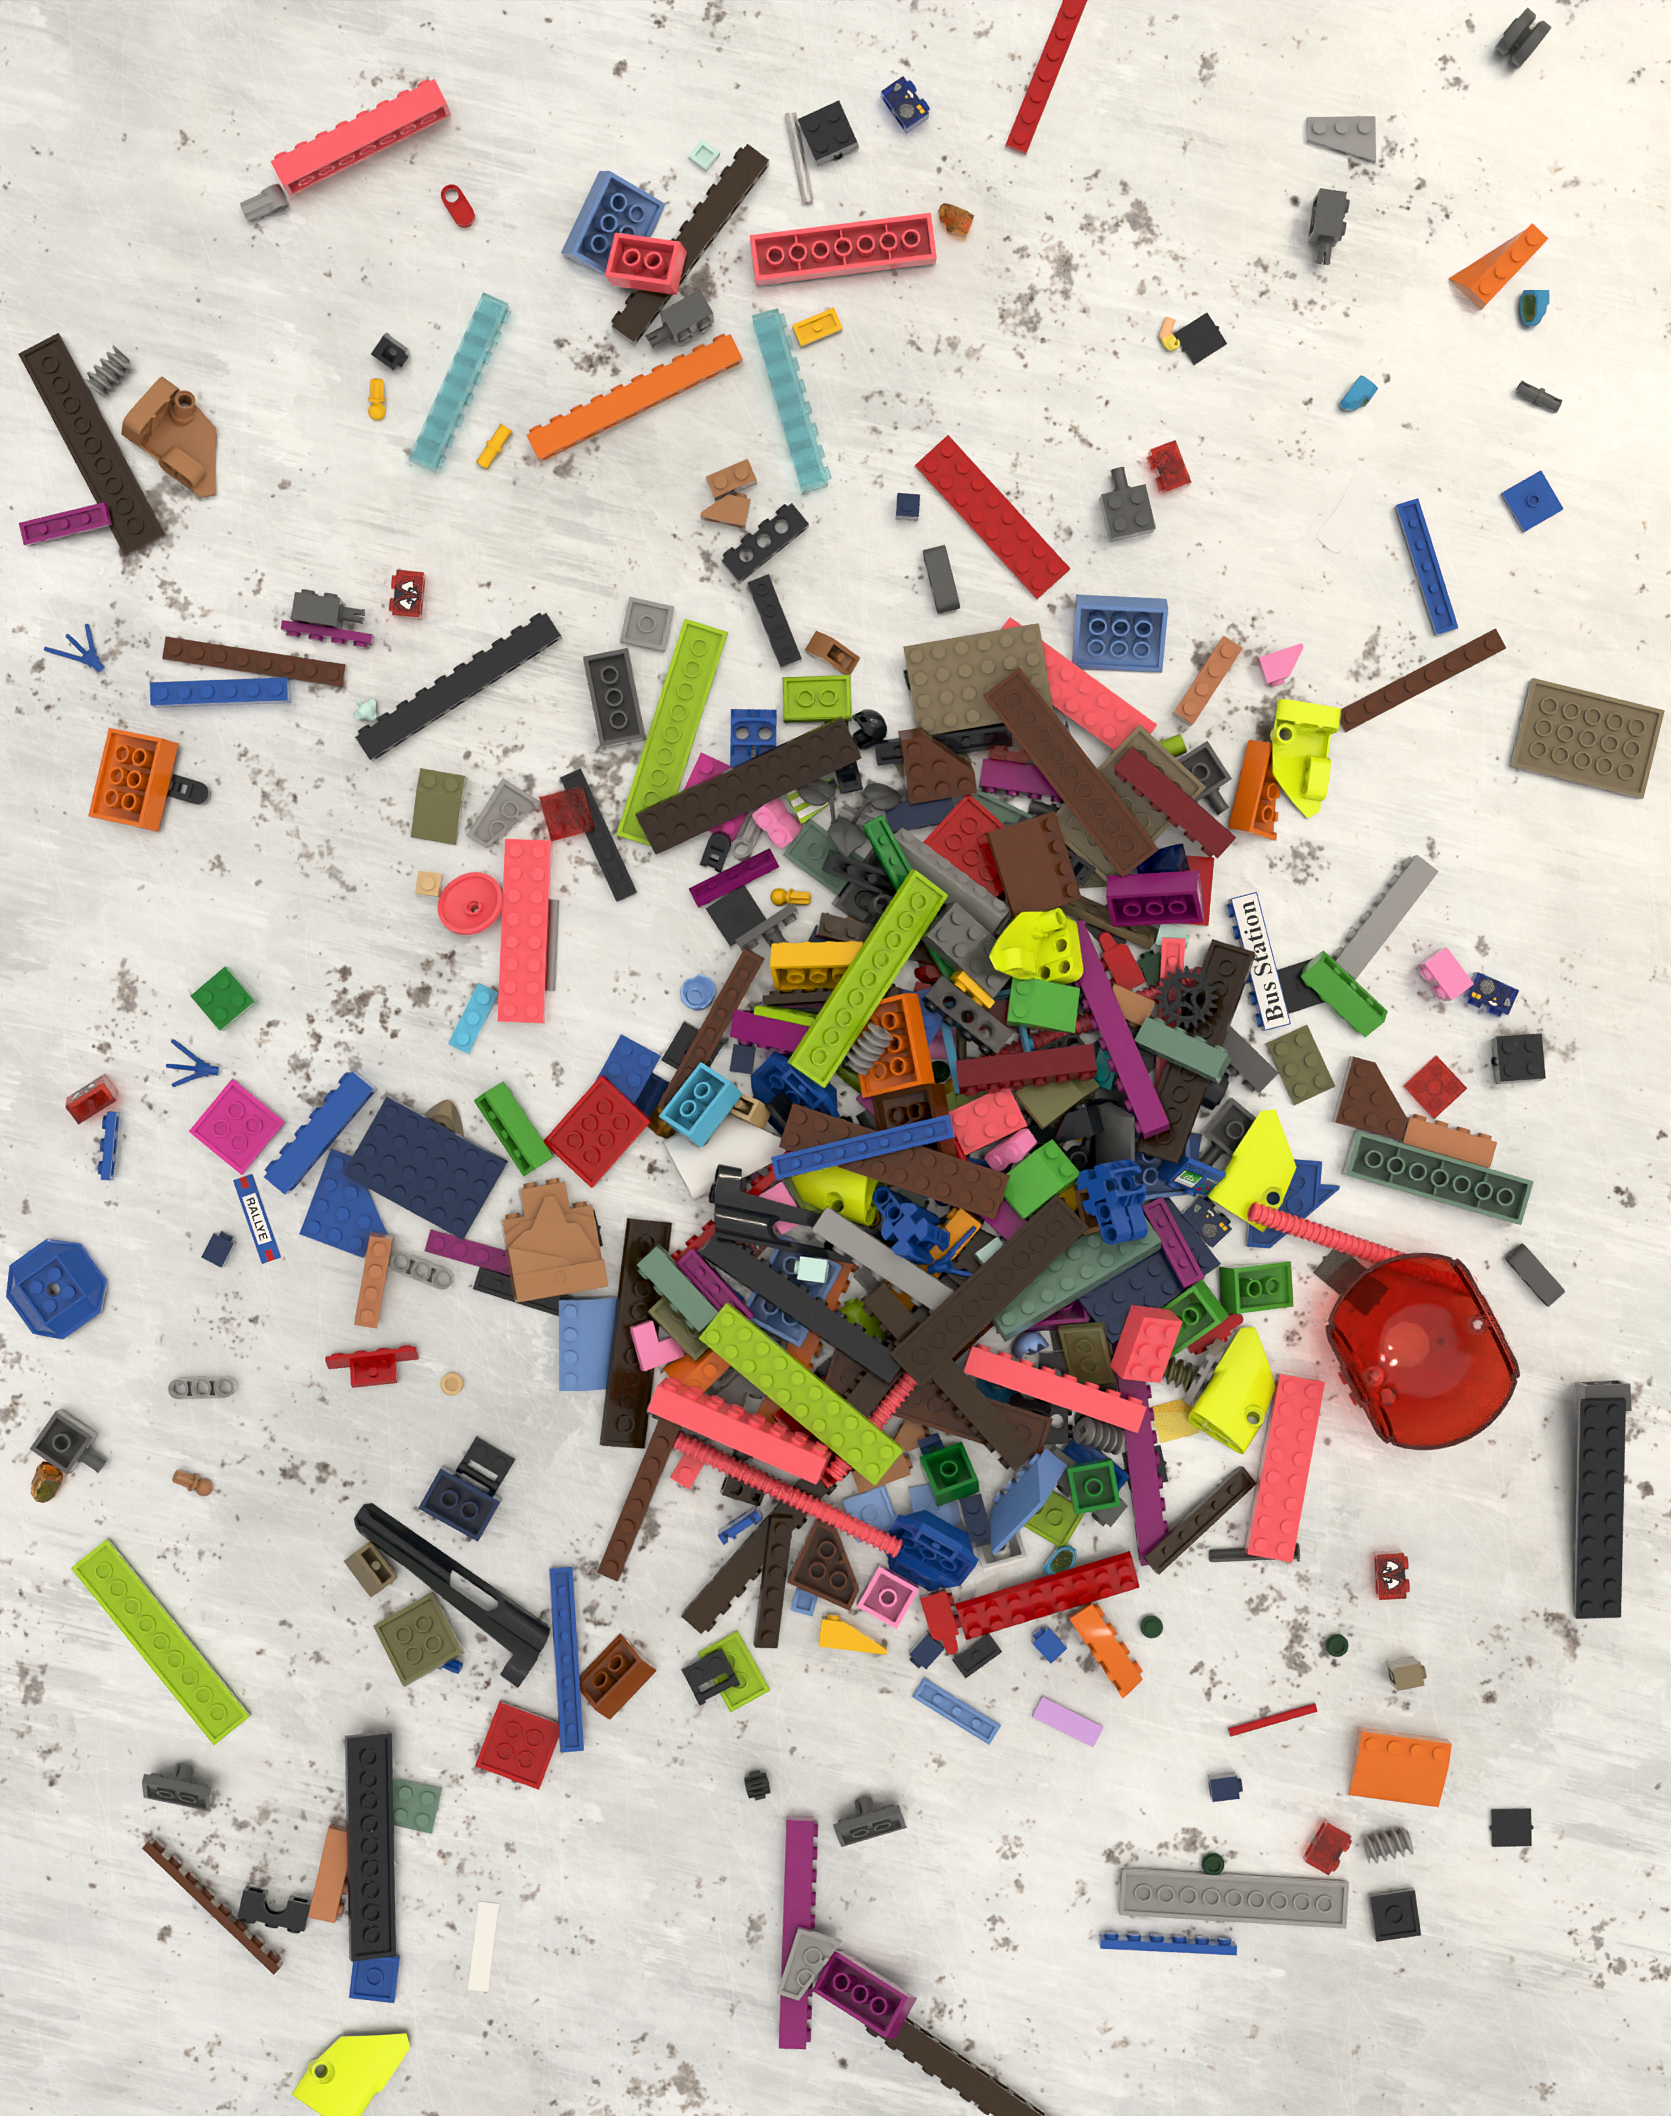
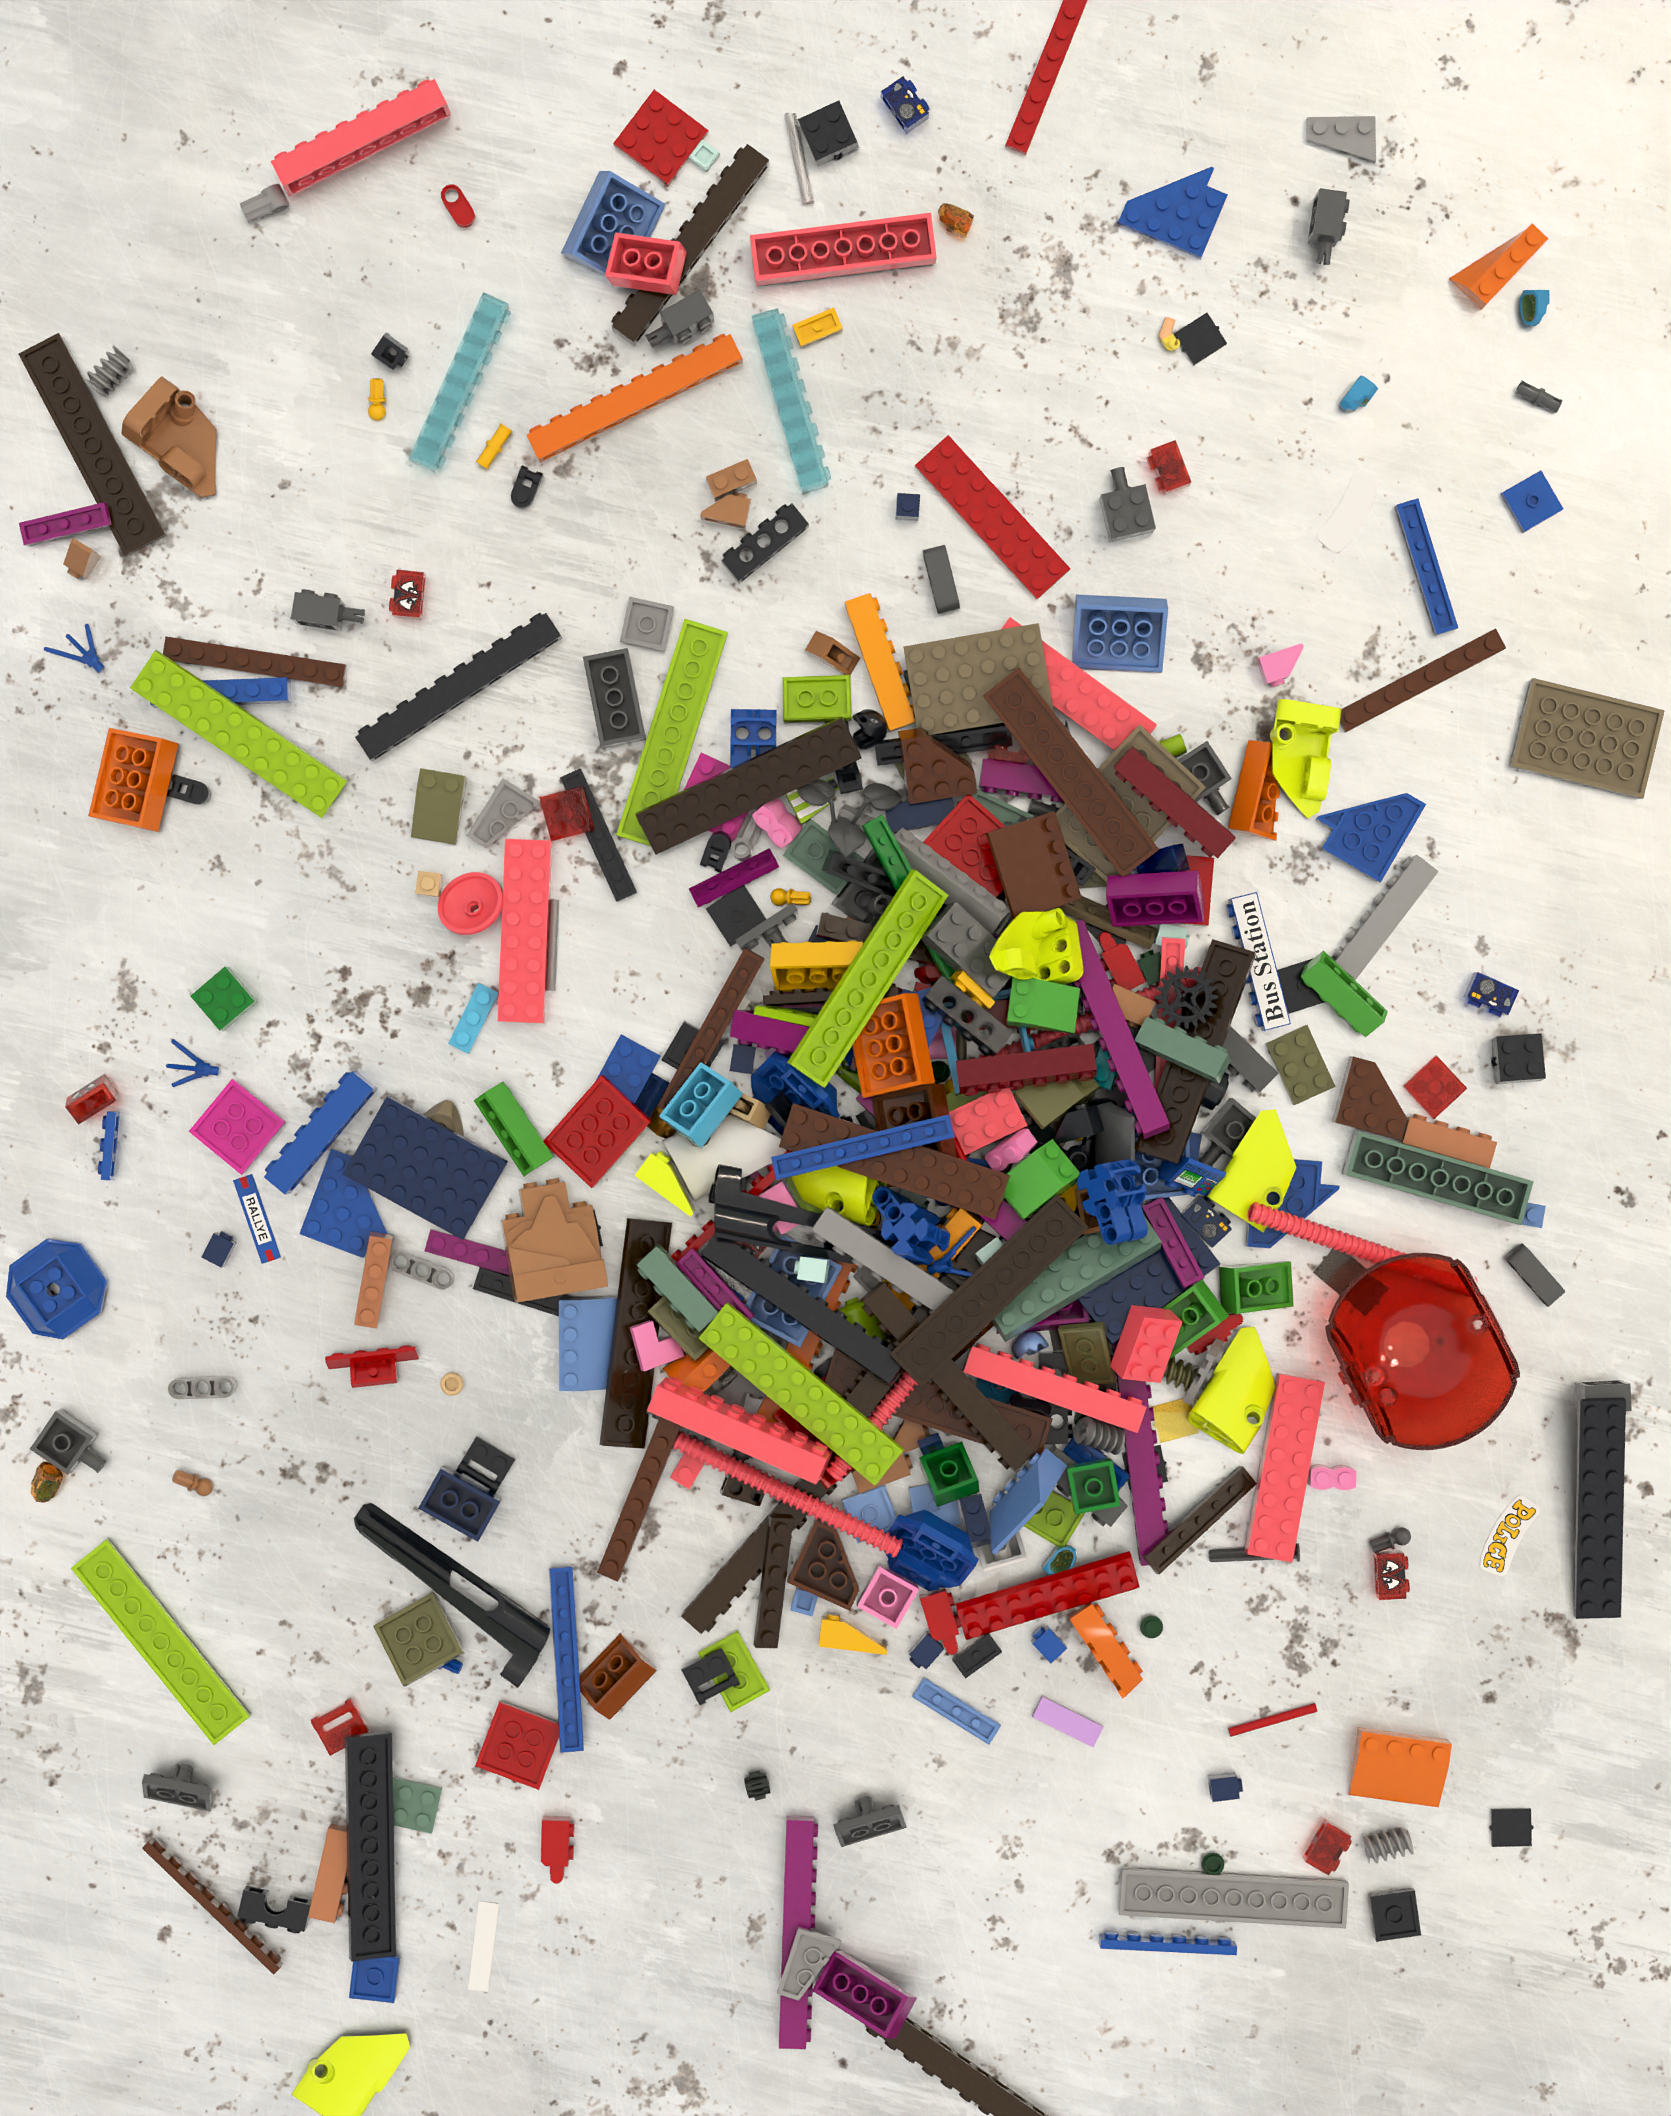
magenta plate [281,620,375,648] -> none
dark tan brick [344,1541,398,1598] -> none
light aqua piece [353,698,378,723] -> none
light blue hair [680,974,716,1011] -> none
blue container [718,1506,763,1545] -> none
black brick [747,574,802,670] -> none
light grey piece [847,1023,894,1075] -> none
nougat brick [1172,636,1243,727] -> none
dark green plate [1325,1634,1349,1657] -> none
dark tan brick [1386,1656,1427,1691] -> none
bright pink brick [1418,947,1474,1001] -> none
dark grey wheel [1495,7,1552,68] -> none
none -> medium nougat slope [63,538,101,579]
none -> lime plate [130,650,348,818]
none -> clear red plate [311,1698,371,1756]
none -> black plate [511,465,543,509]
none -> red hinge [541,1816,575,1884]
none -> red plate [613,89,709,186]
none -> neon yellow slope [635,1151,696,1217]
none -> light orange brick [845,593,915,733]
none -> blue wing [1118,167,1228,259]
none -> bright pink brick [1307,1464,1356,1490]
none -> blue wing [1316,793,1426,883]
none -> dark grey axle [1370,1527,1411,1553]
none -> sticker [1480,1495,1540,1576]
none -> medium blue plate [1521,1203,1546,1228]

